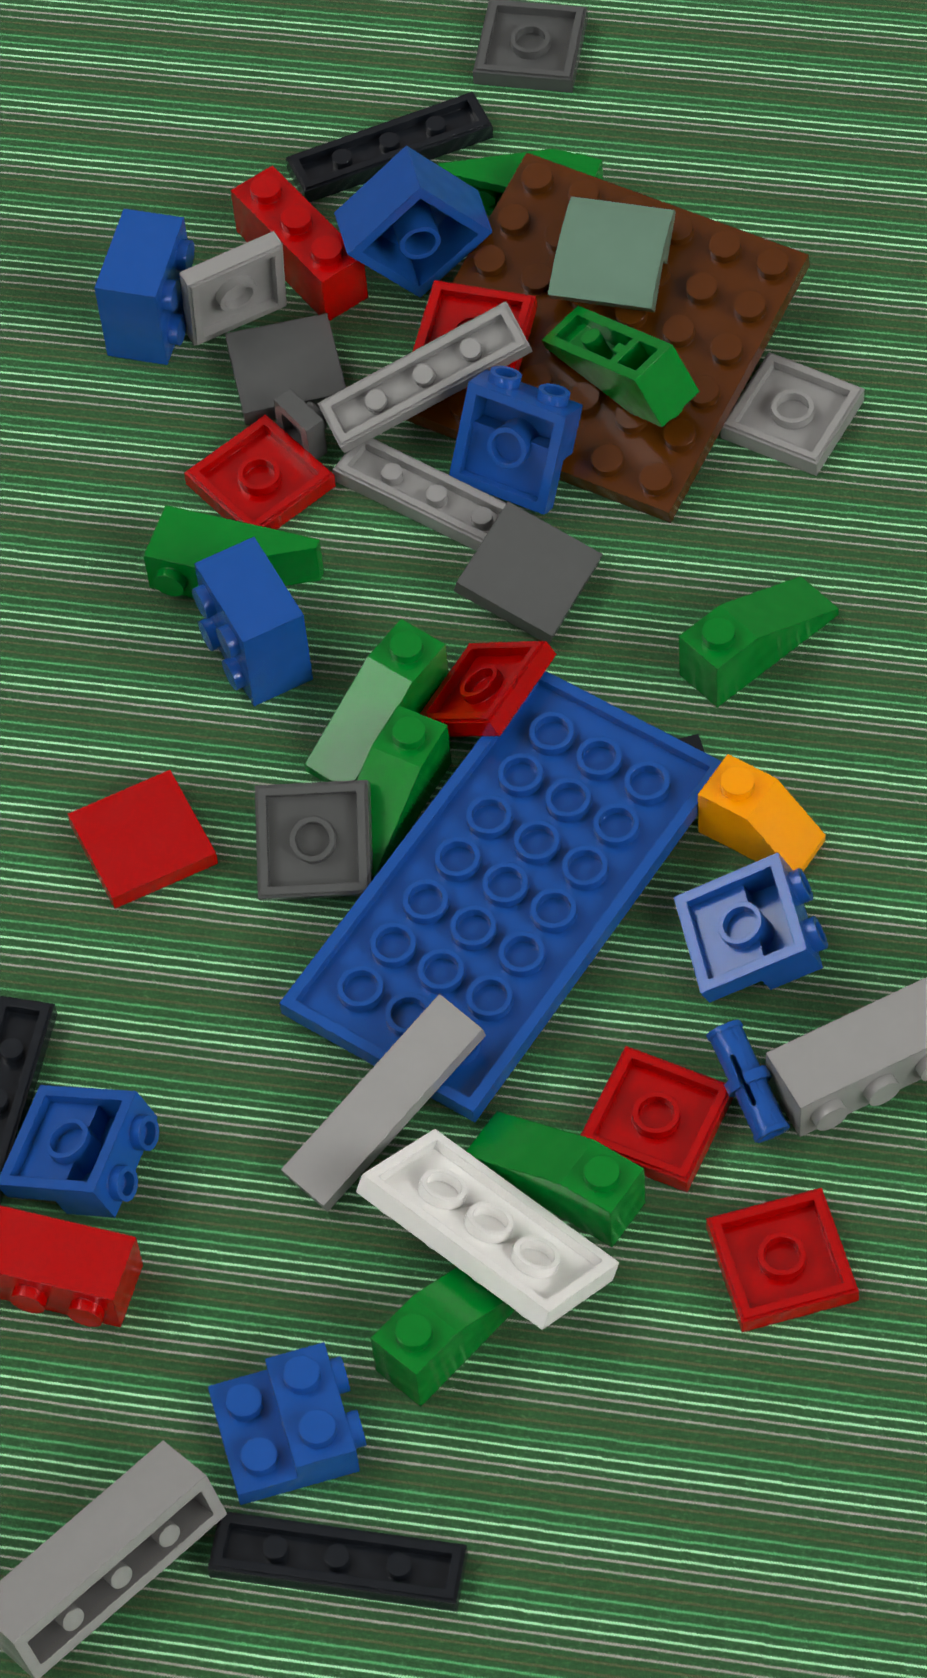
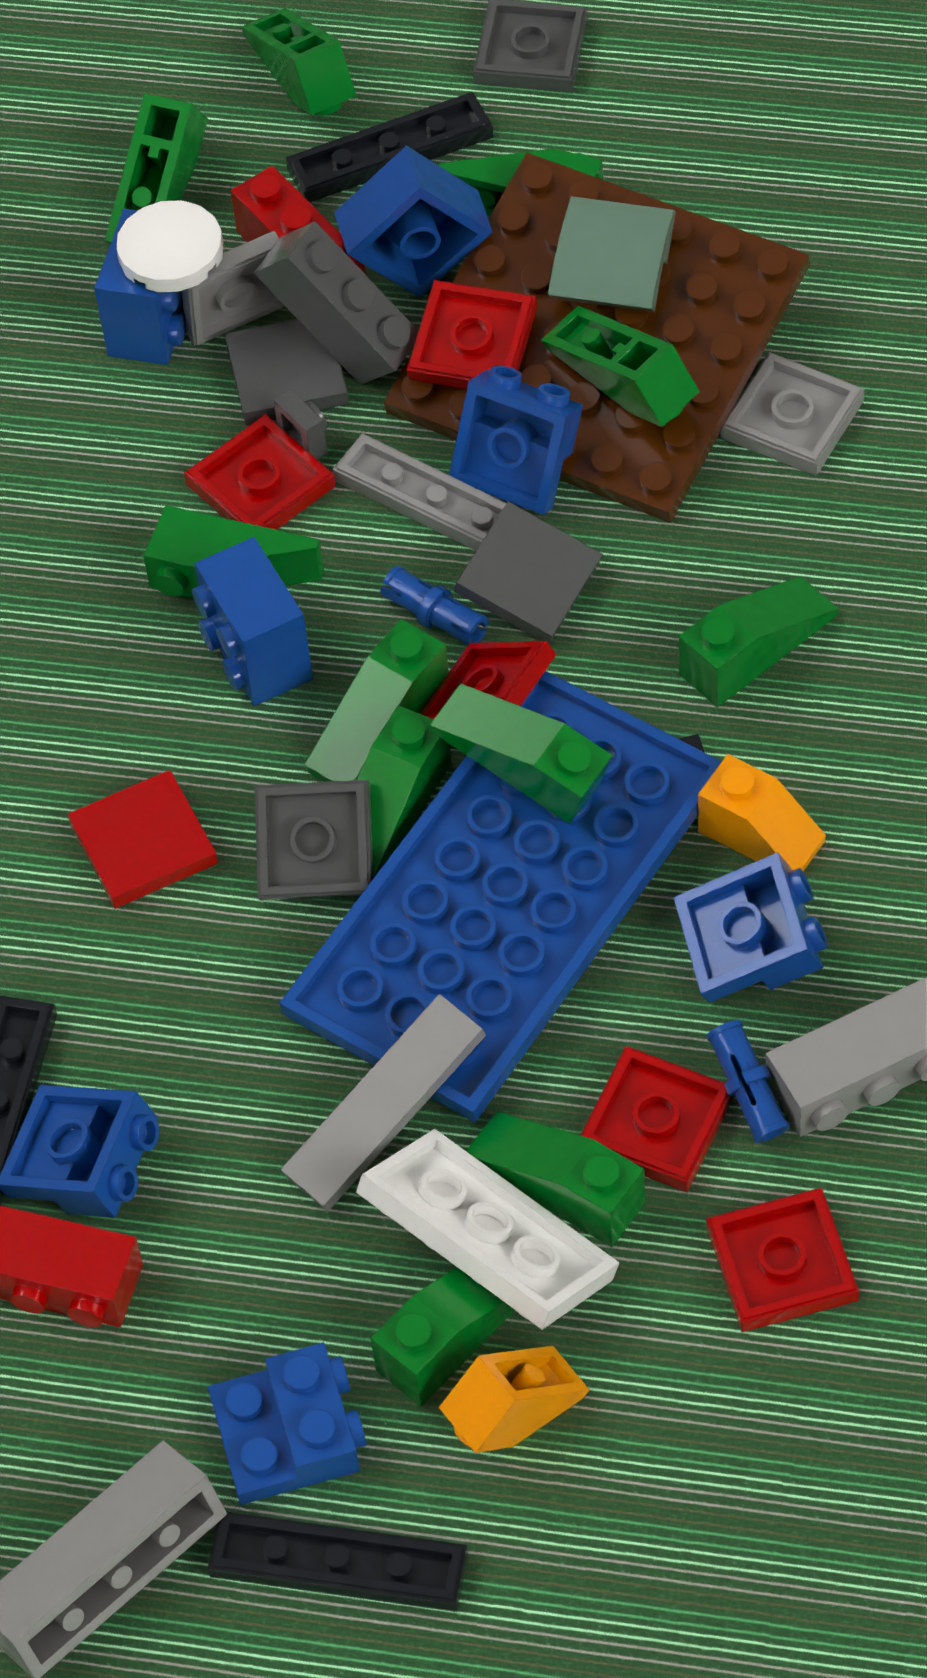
light grey tile [317,301,533,453] -> none
none -> green slope [104,93,208,244]
none -> white tile [116,200,223,292]
none -> green slope [241,8,357,116]
none -> dark grey brick [254,221,418,385]
none -> blue pin [380,566,489,646]
none -> green slope [428,684,613,824]
none -> light orange slope [439,1346,590,1453]

